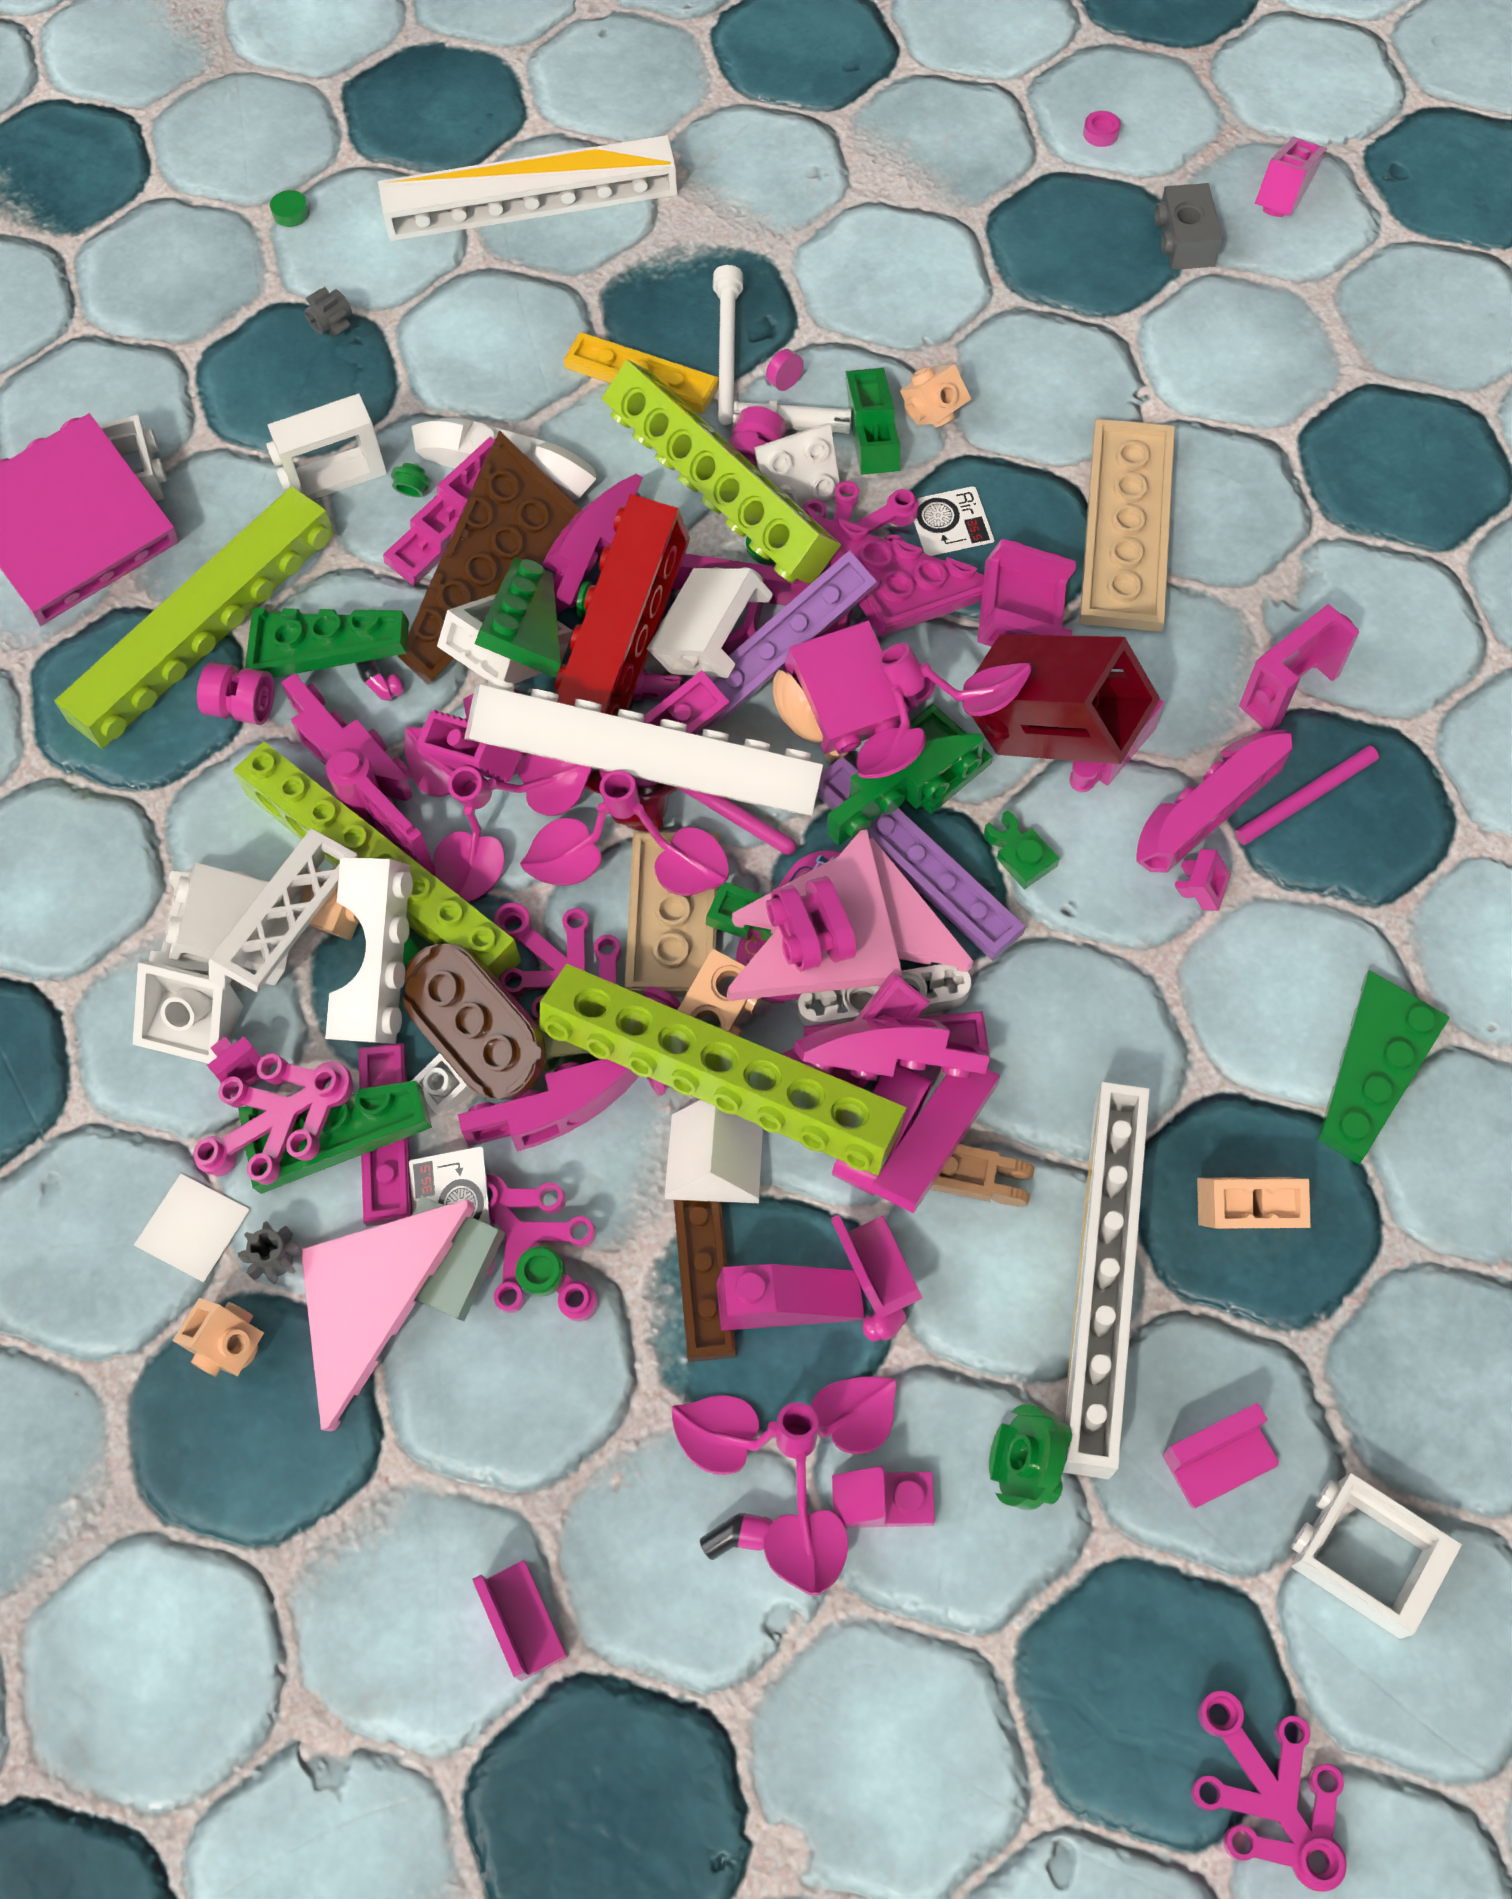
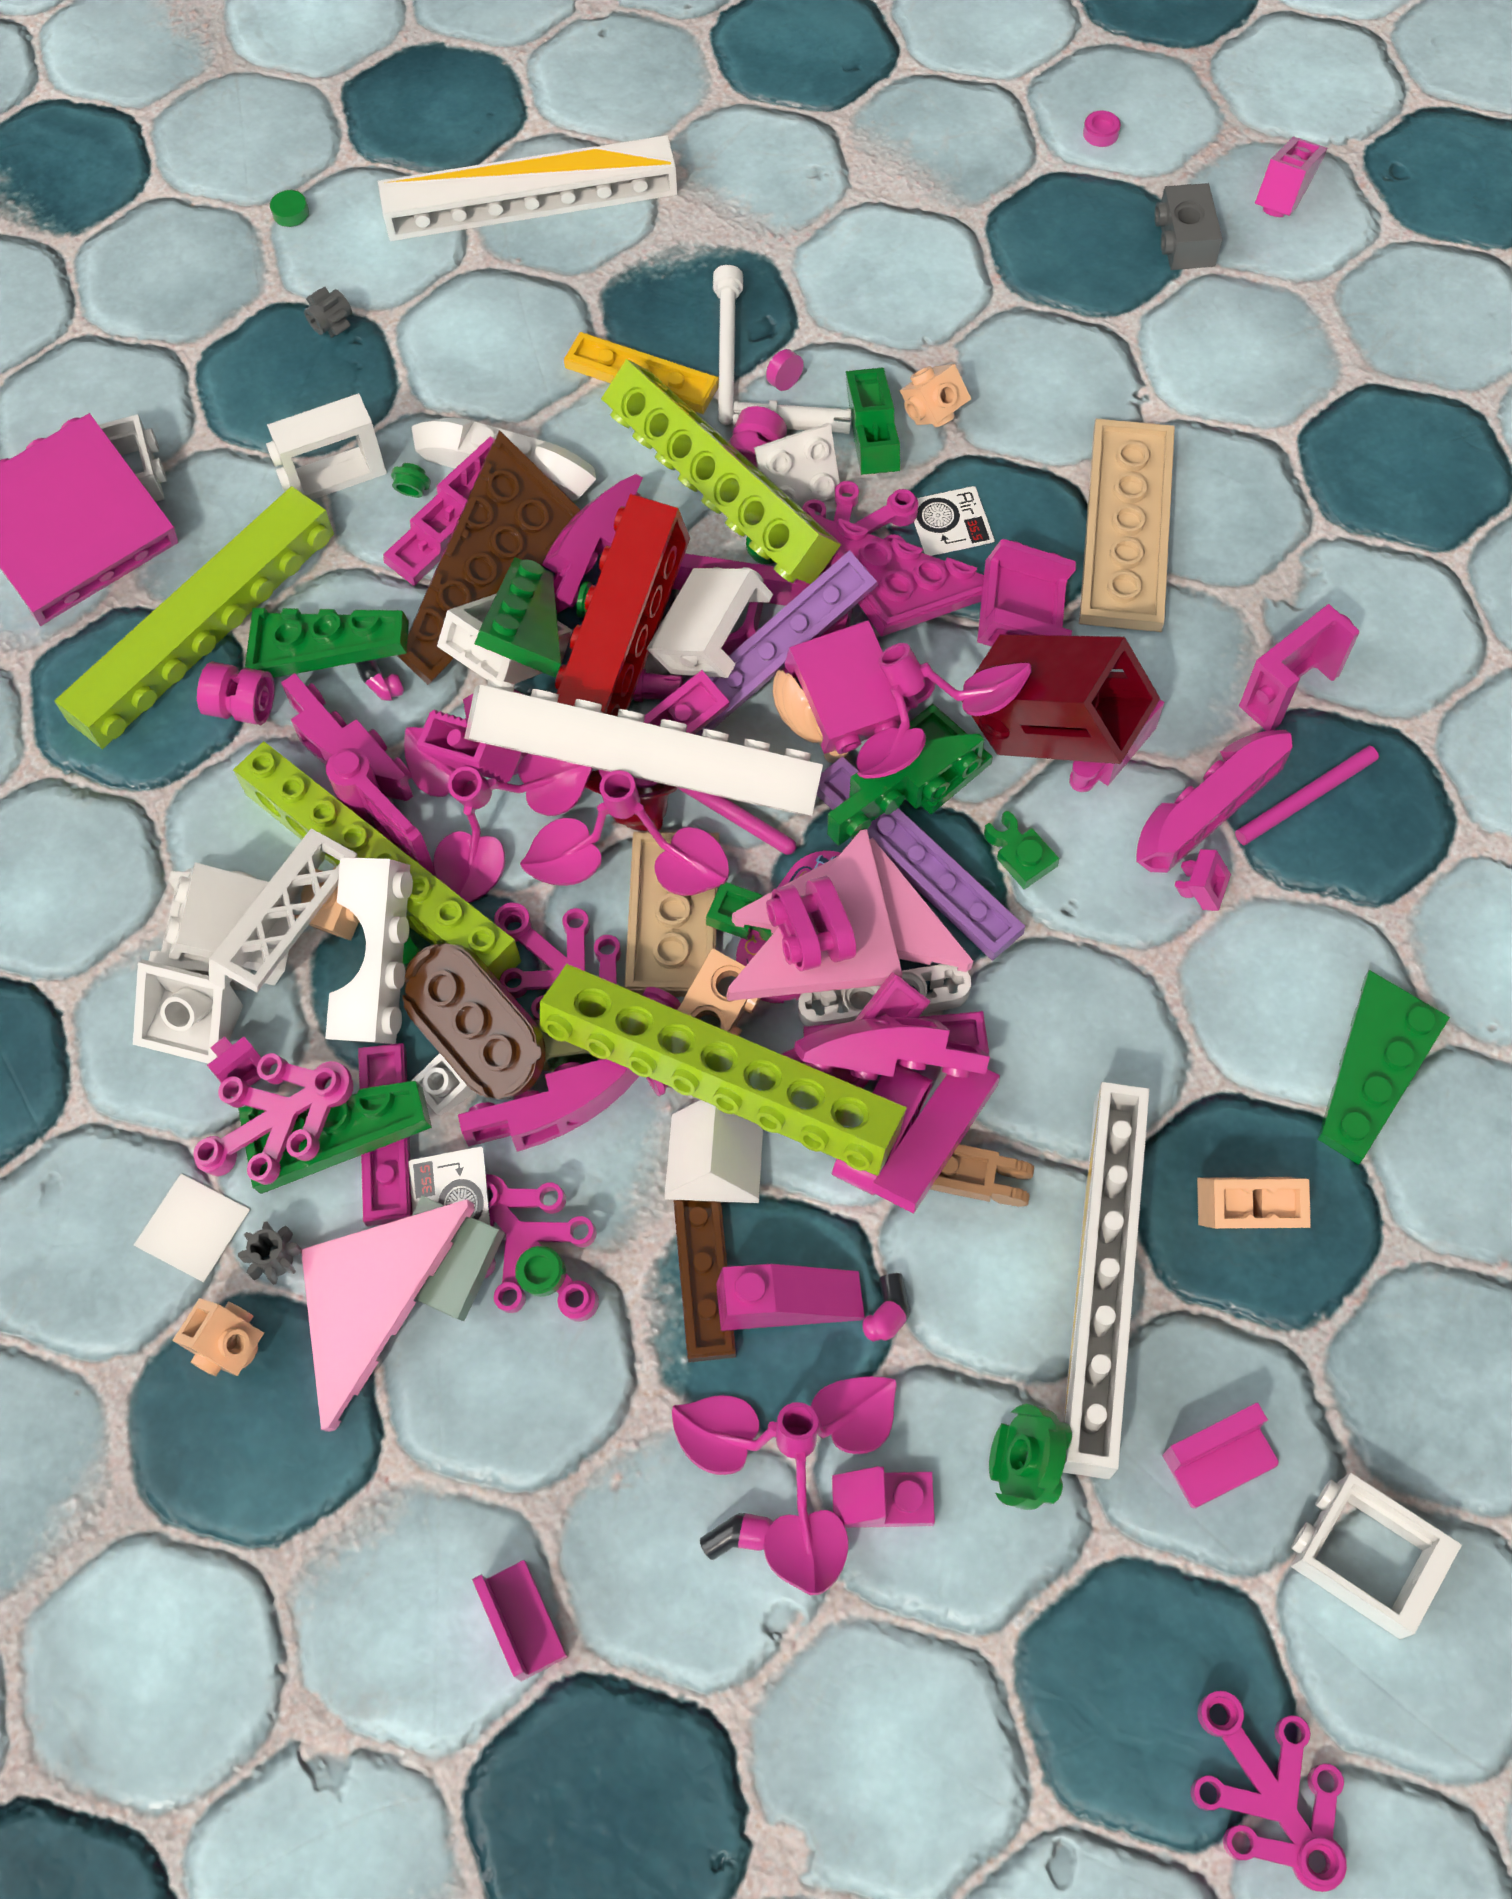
dark pink panel [831,1214,923,1319] -> none

